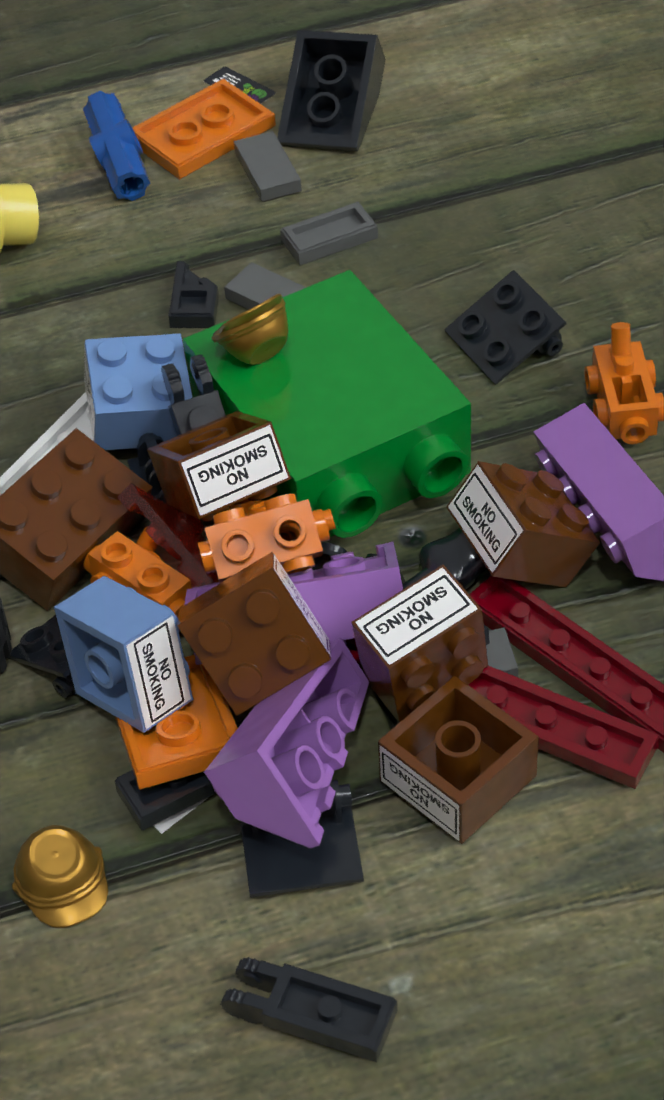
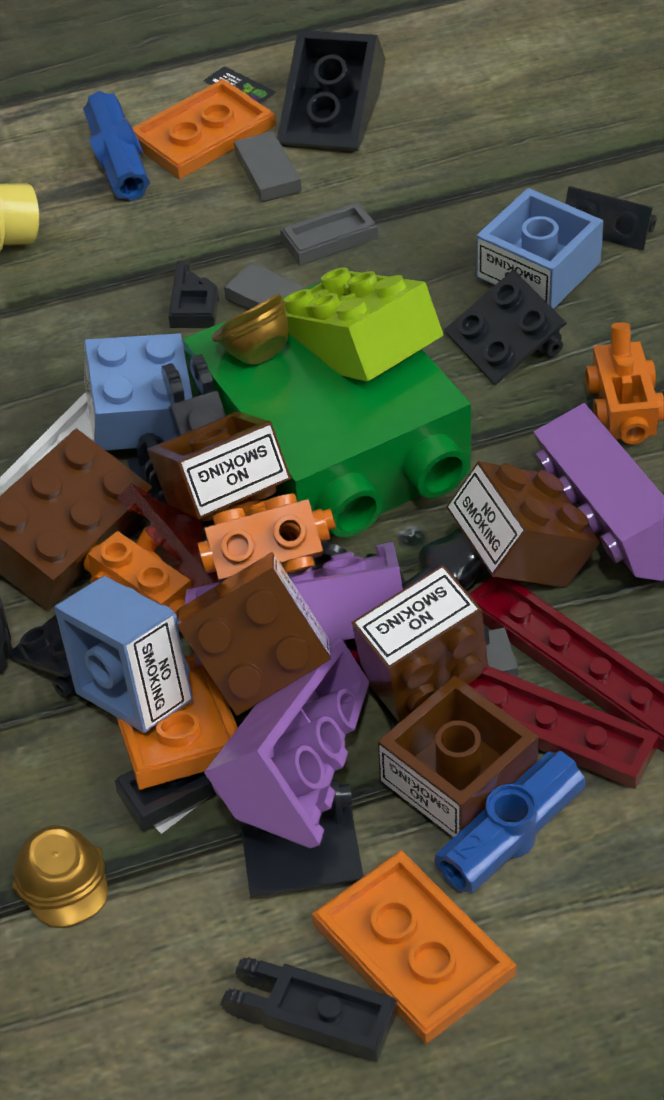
none -> lime slope [284,267,444,381]
none -> orange tile [312,850,517,1045]
none -> blue piece [435,751,585,894]
none -> medium blue brick [476,188,603,309]
none -> black hinge [565,186,657,250]

